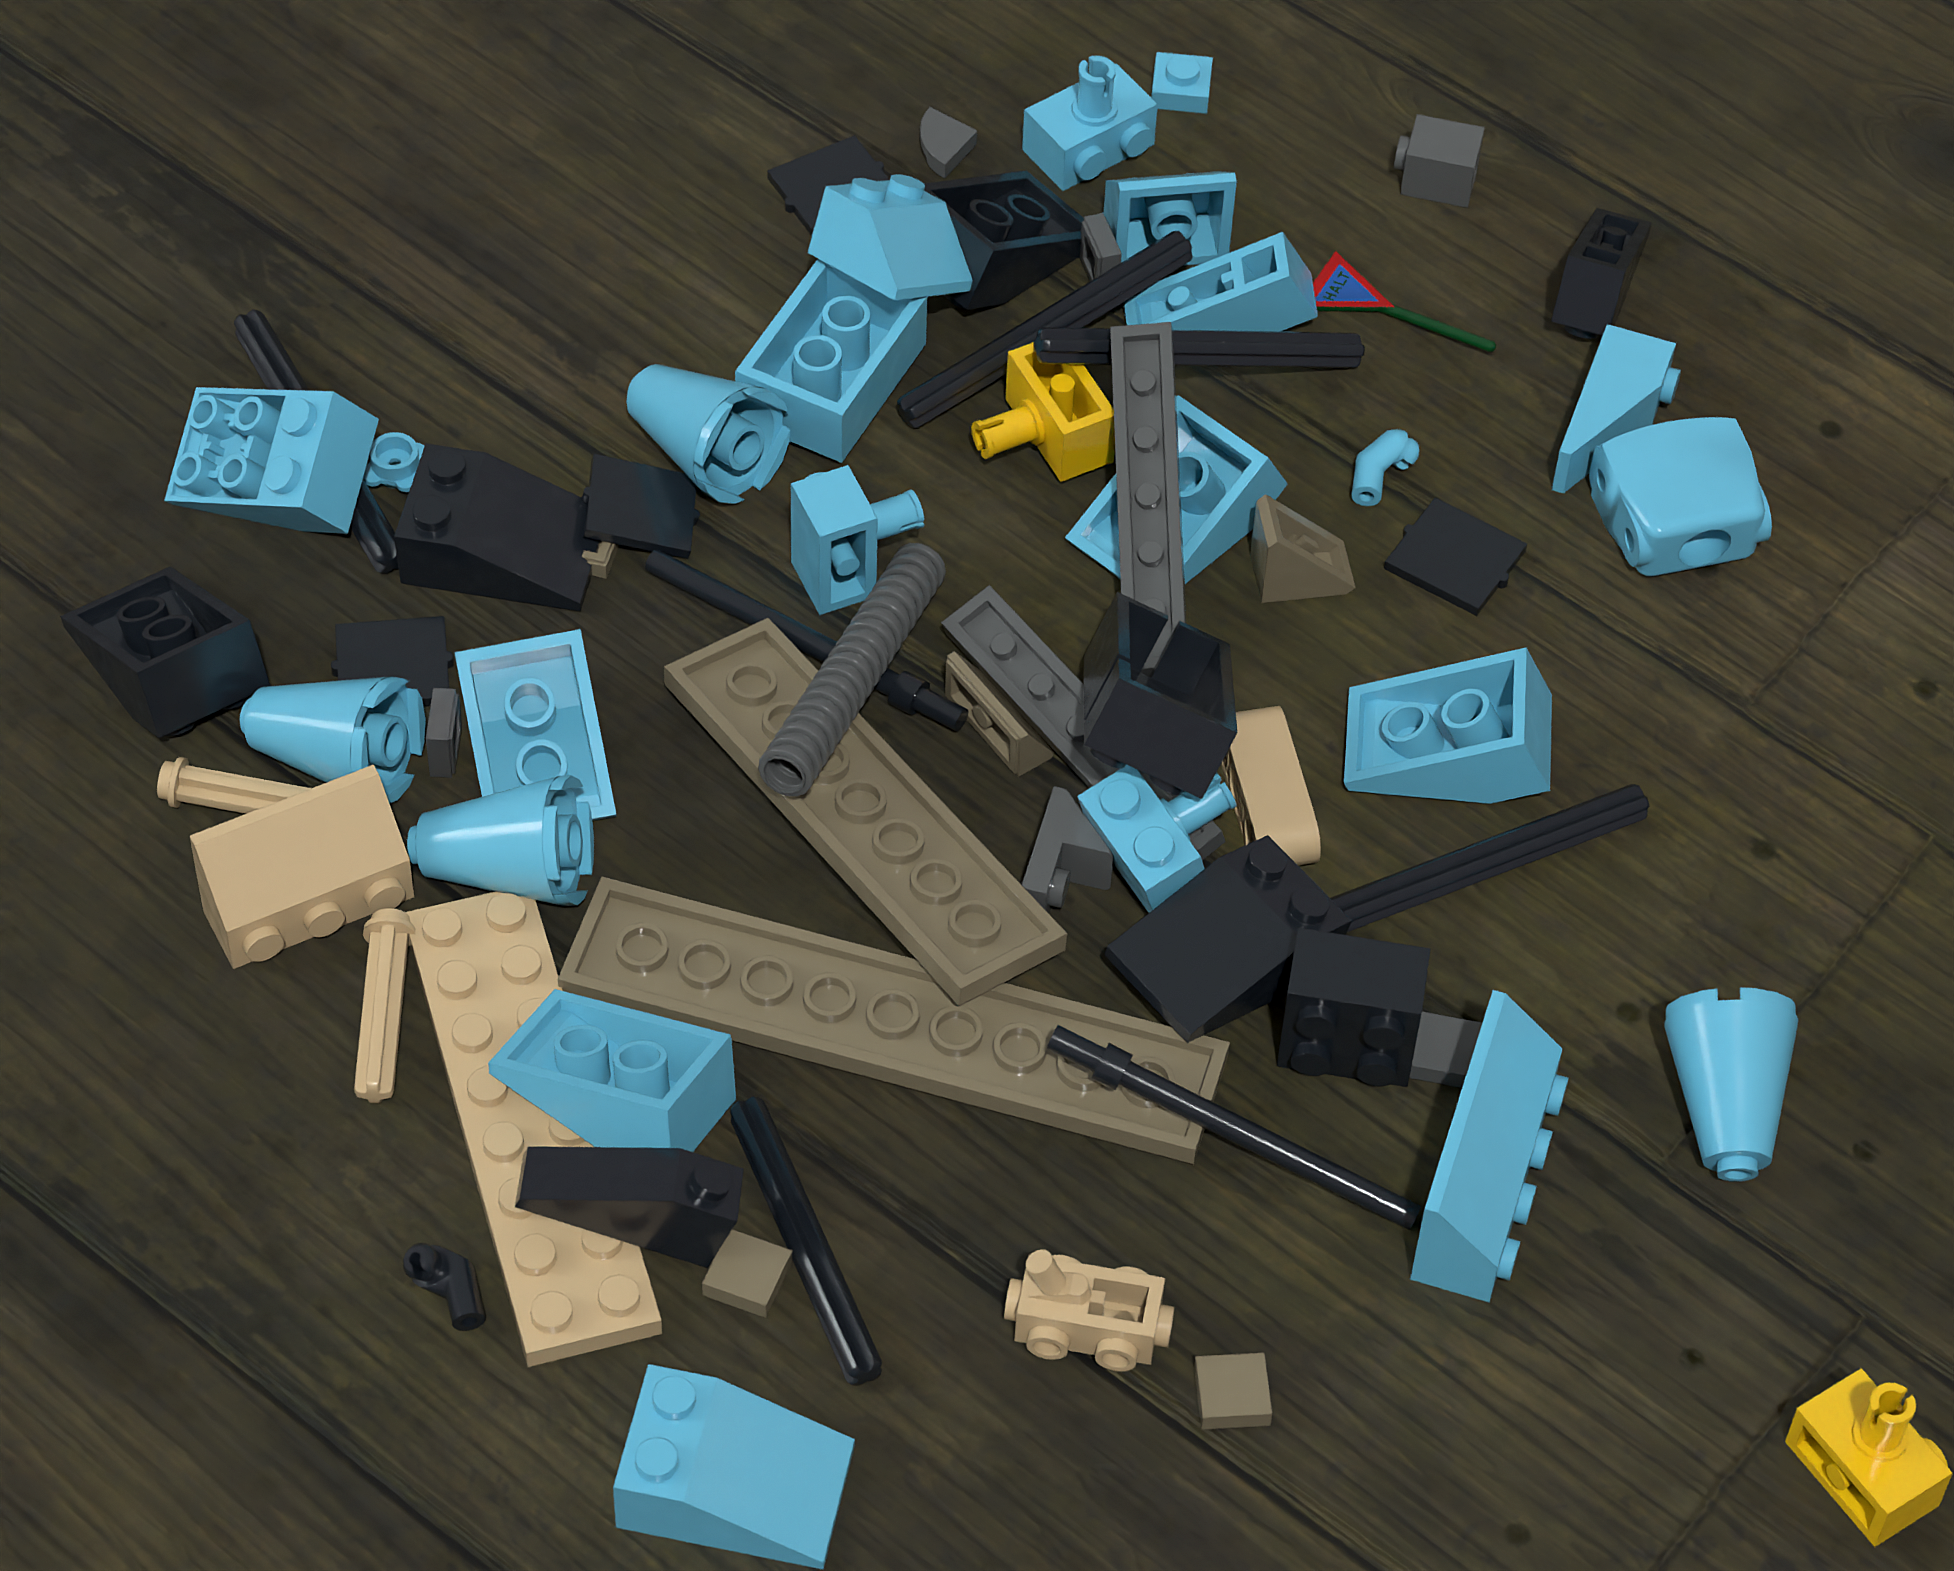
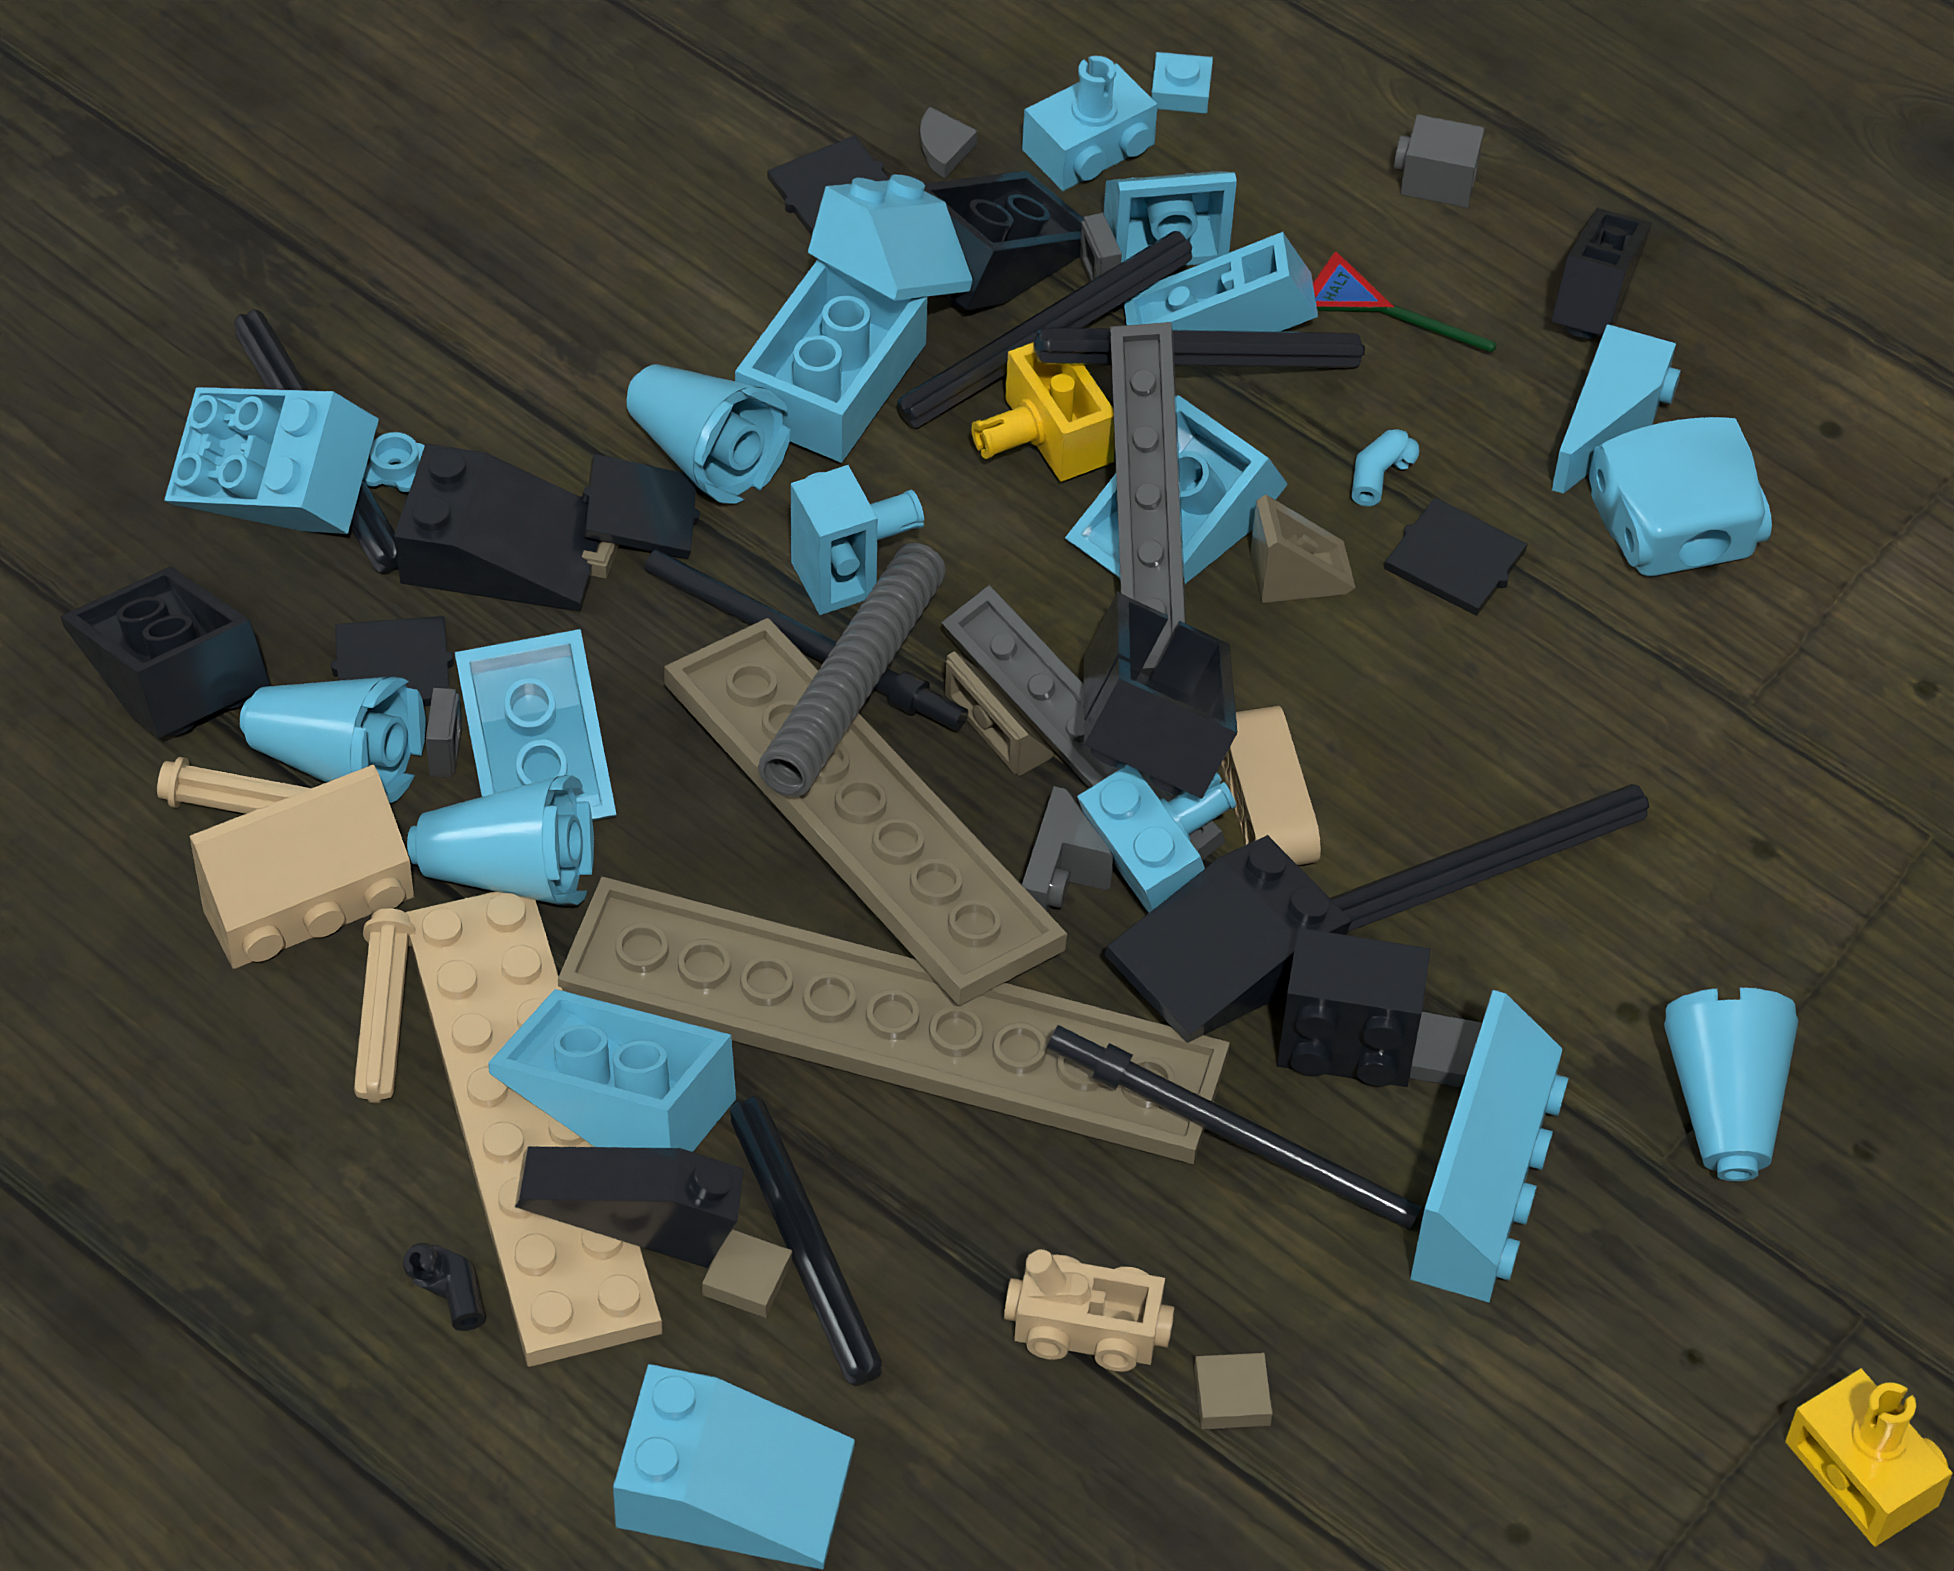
medium azure slope [1344,647,1552,804] -> none

